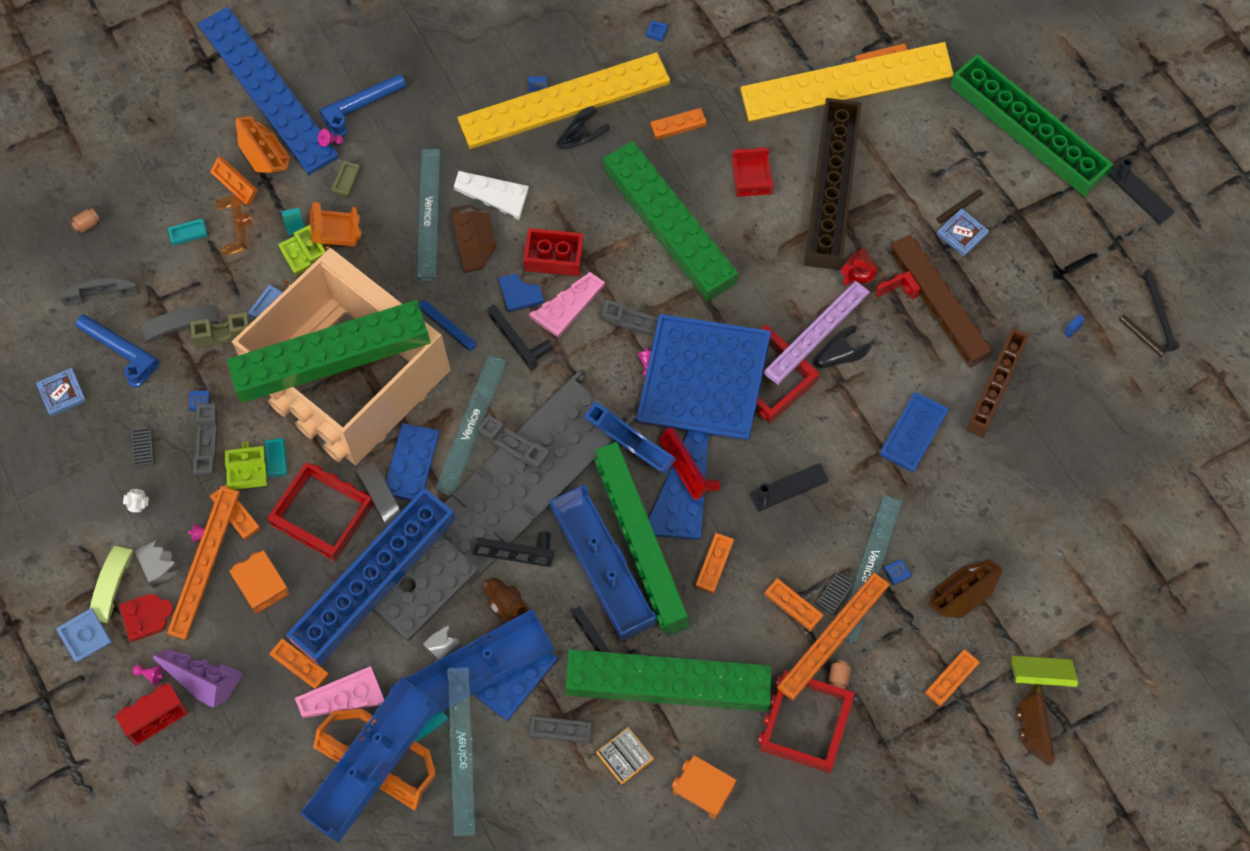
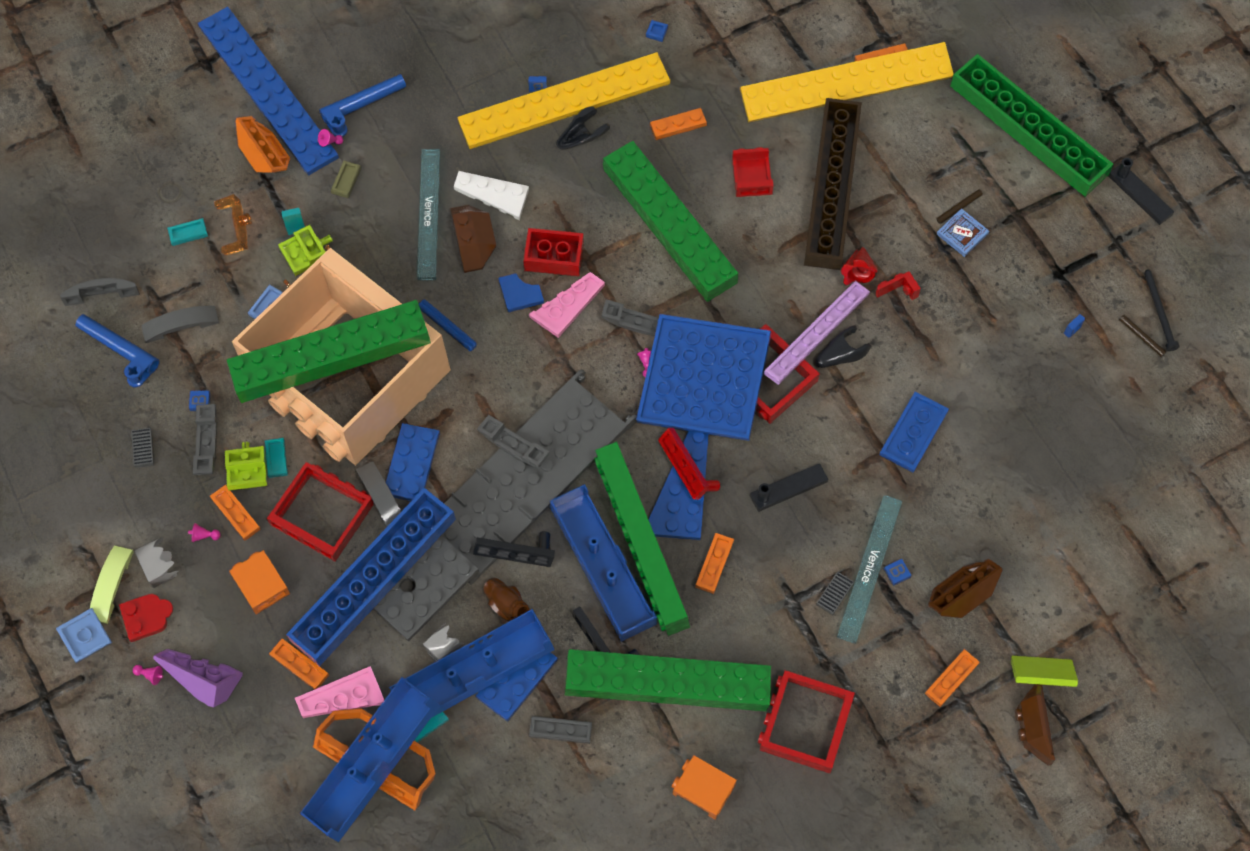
medium blue tile [36,368,86,417] -> none
nougat brick [71,208,100,234] -> none
red brick [115,683,189,747] -> none
white gear [123,489,149,512] -> none
orange tile [167,486,240,641] -> none
olive arch [190,312,251,348] -> none
orange plate [210,157,258,205] -> none
orange panel [309,202,361,247] -> none
clear light blue tile [435,355,506,495] -> none
clear light blue tile [448,667,475,836] -> none
black piece [488,304,553,371] -> none
blue arch [584,401,676,474] -> none
light grey tile [596,727,654,785] -> none
orange plate [764,578,824,632] -> none
orange tile [777,573,890,701] -> none
nougat brick [828,660,851,689] -> none
reddish brown brick [889,234,992,368] -> none
reddish brown brick [966,328,1030,438] -> none

